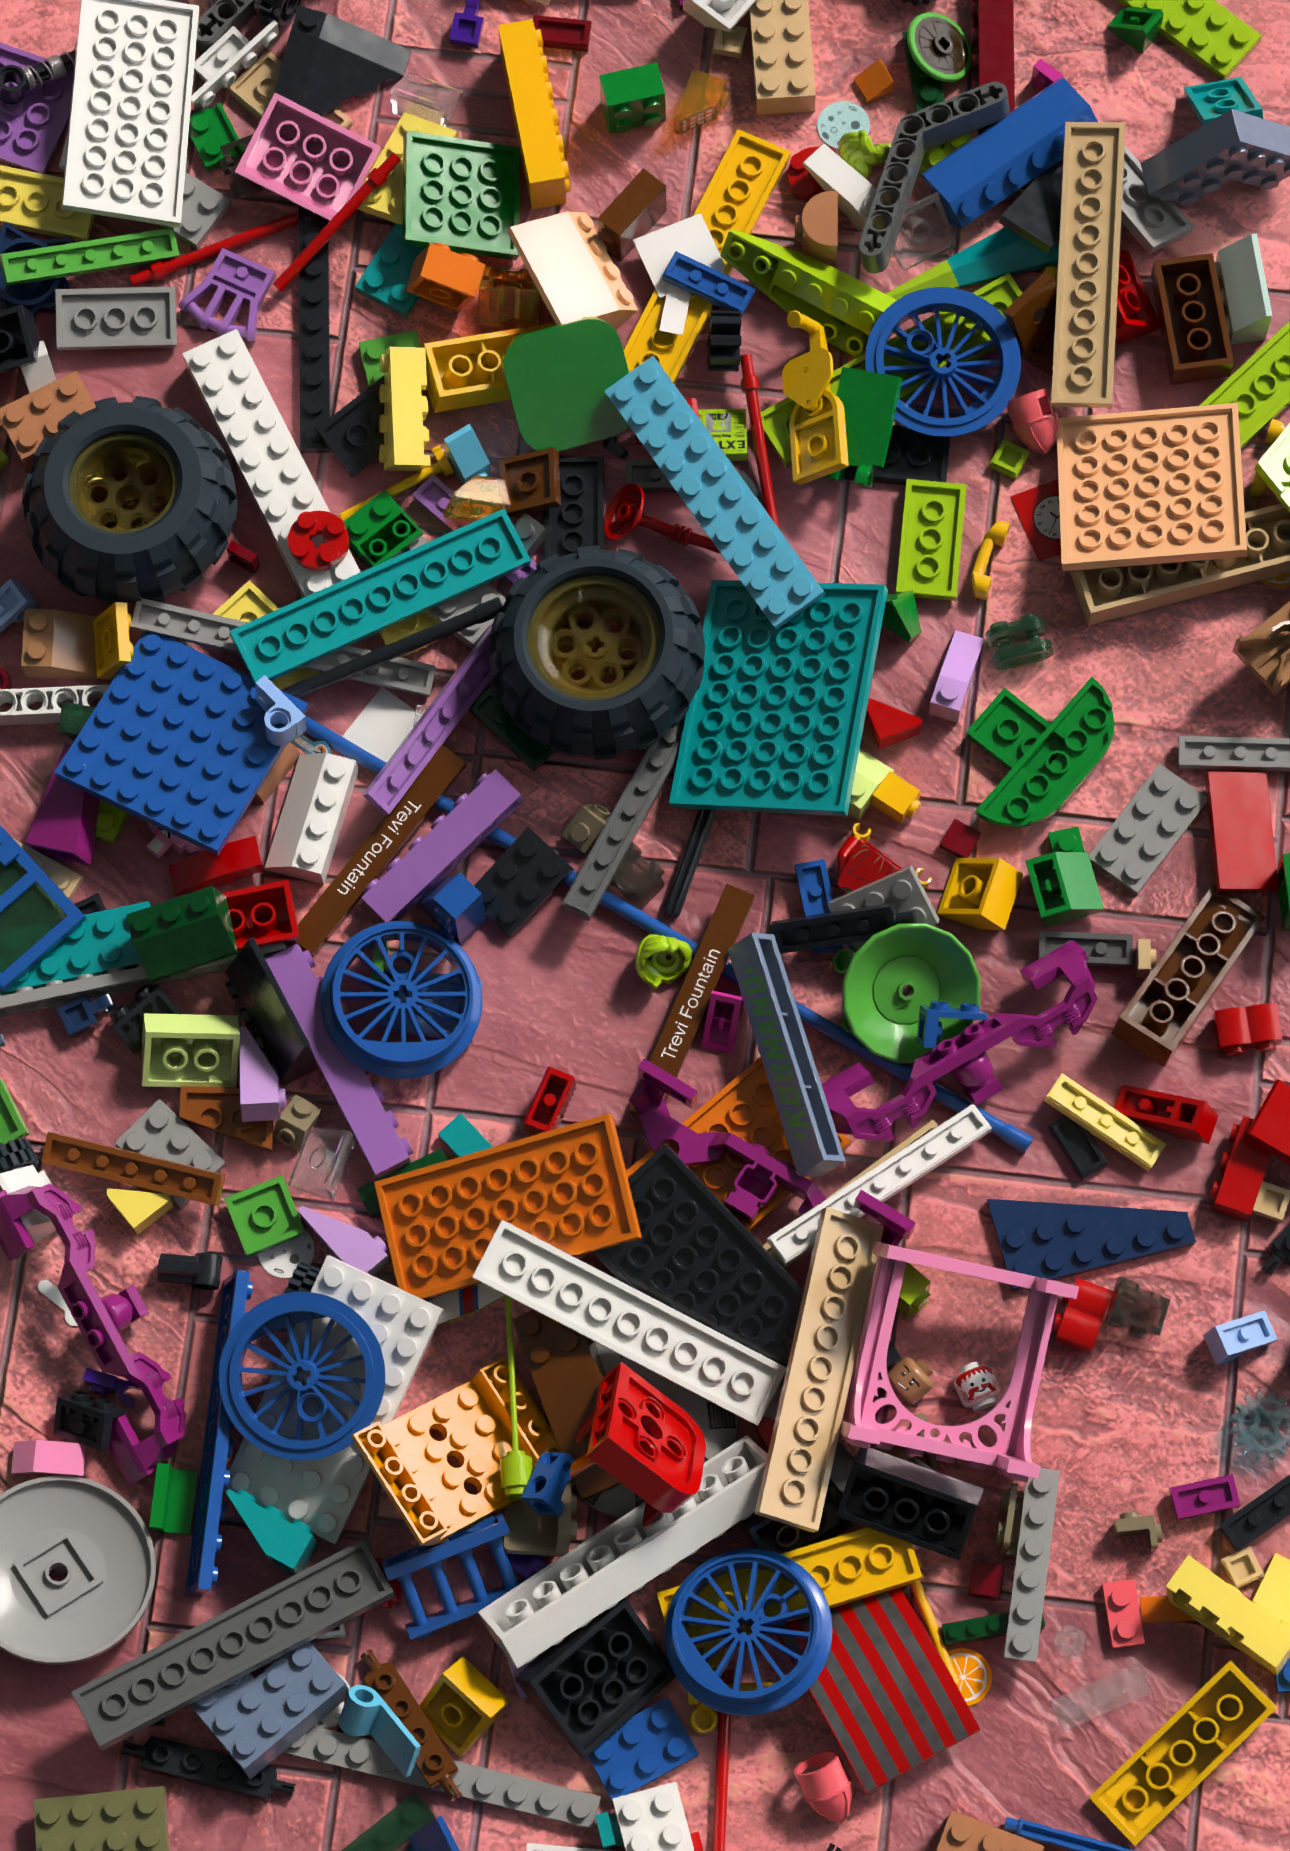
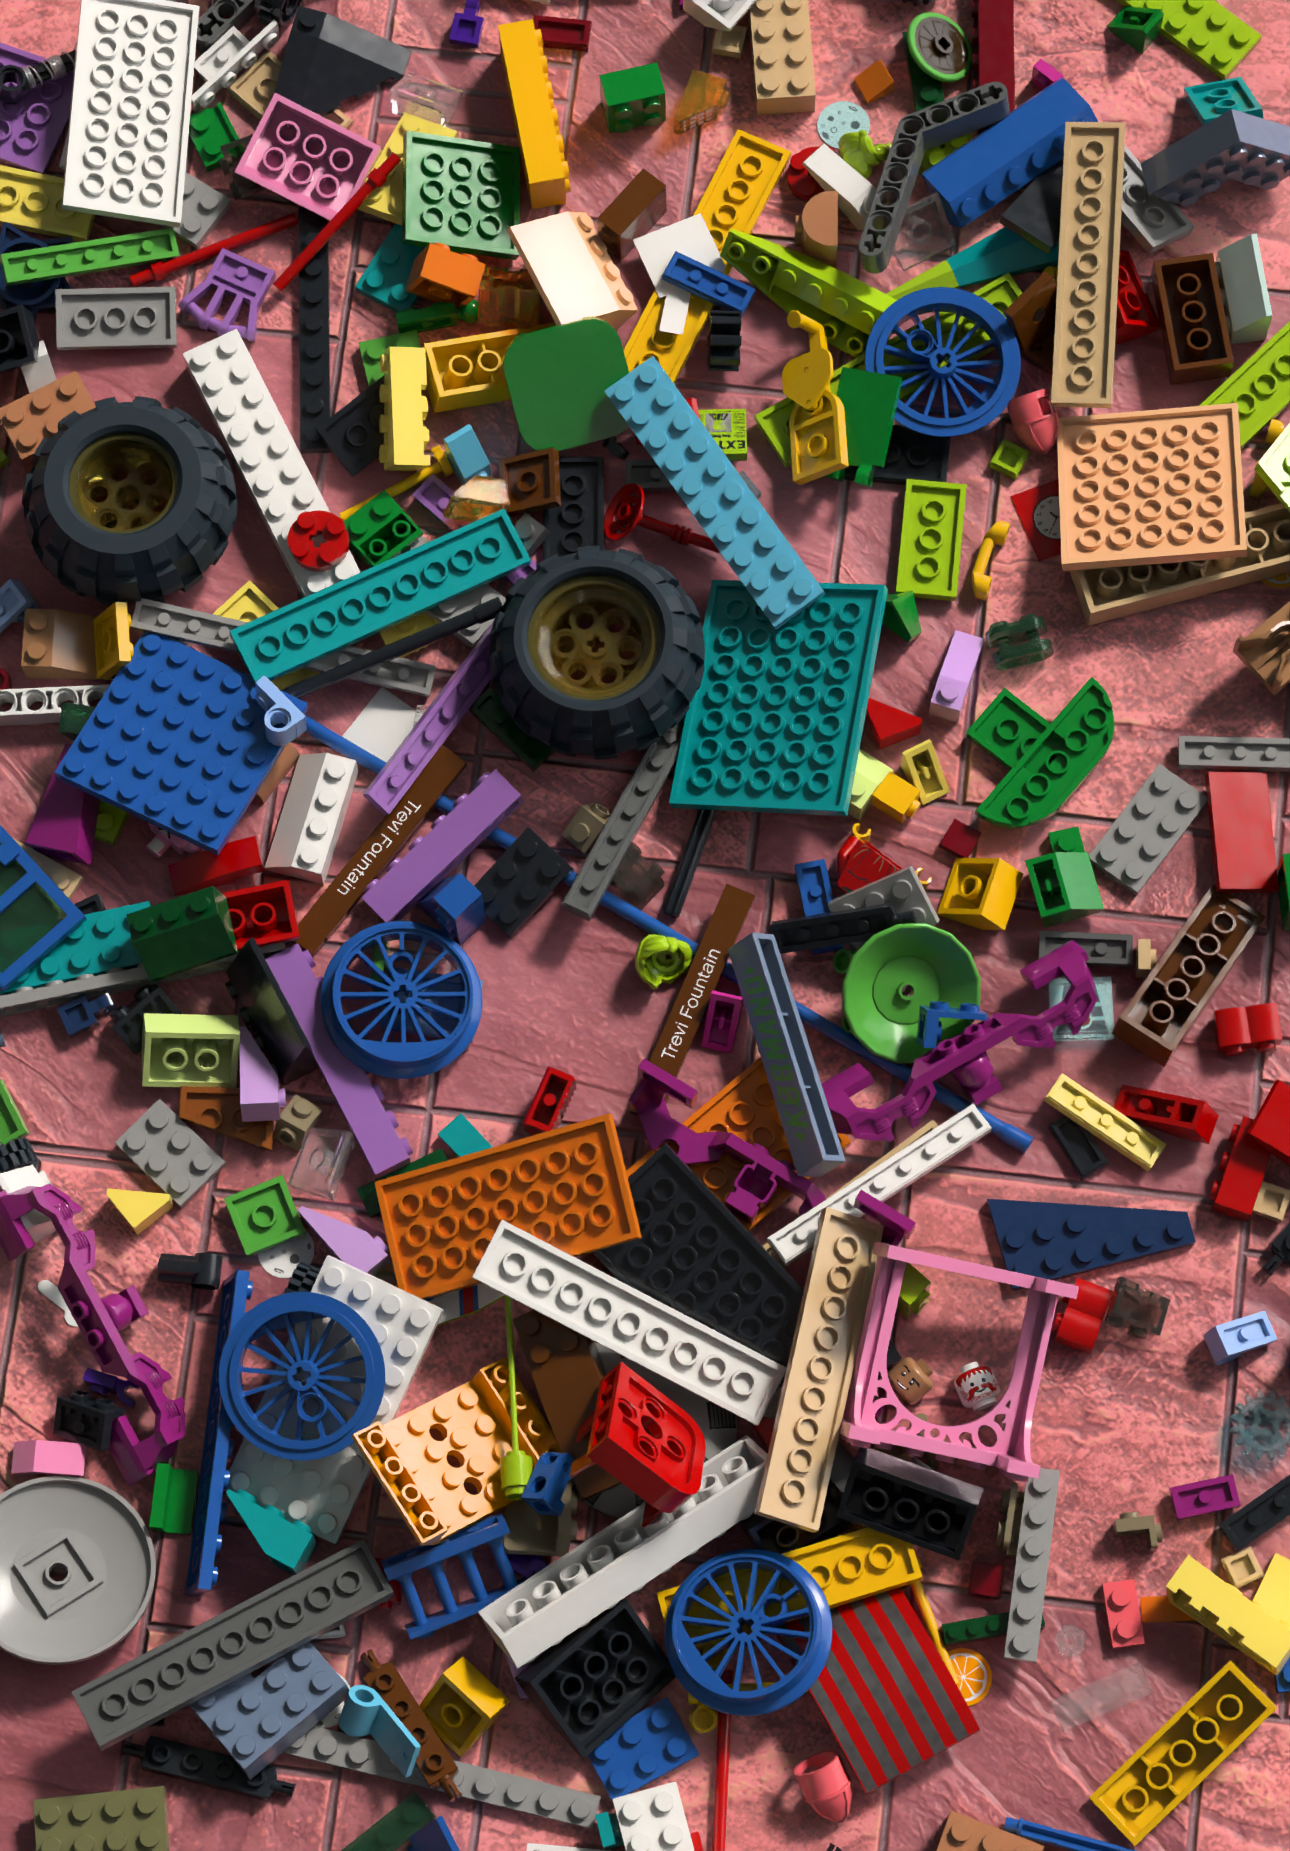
dark orange plate [41,1132,226,1206] -> none
dark red tile [226,540,260,574] -> none
sticker [291,735,331,754] -> none
red bar [740,354,779,528] -> none
none -> green plate [395,299,483,333]
none -> light yellow slope [900,739,950,805]
none -> clear light blue tile [1048,977,1115,1041]

